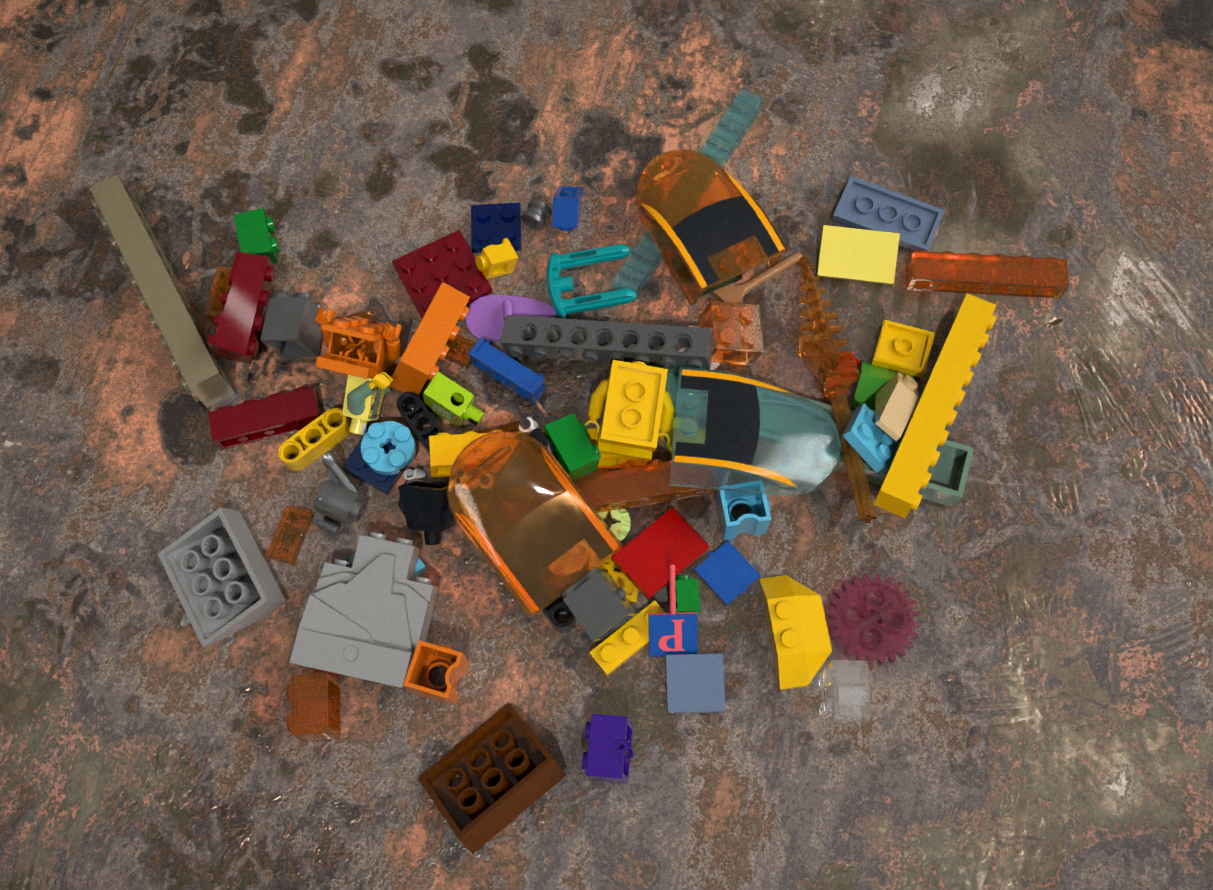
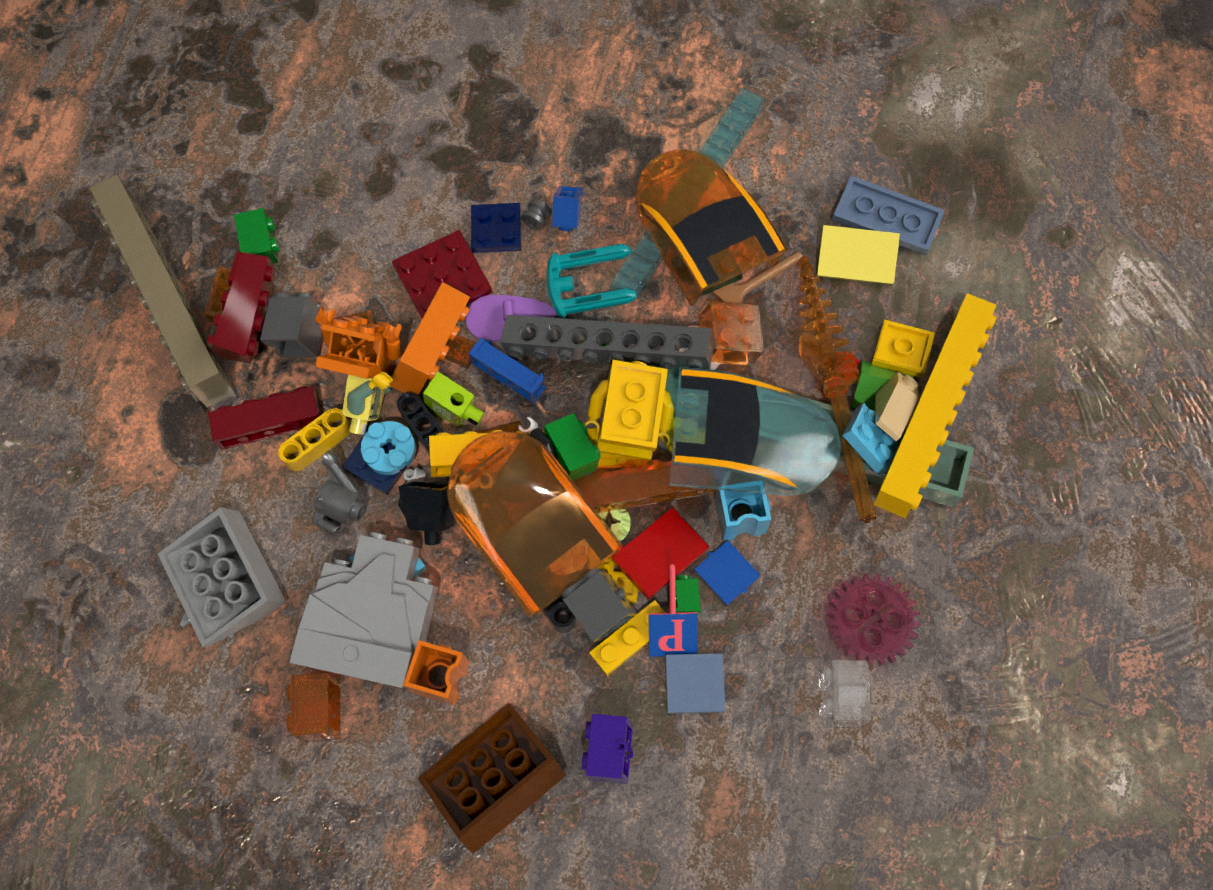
clear orange tile [266,506,314,565] -> none
yellow brick [476,238,519,280] -> none
yellow wedge [758,575,832,690] -> none
clear orange brick [906,250,1069,299] -> none

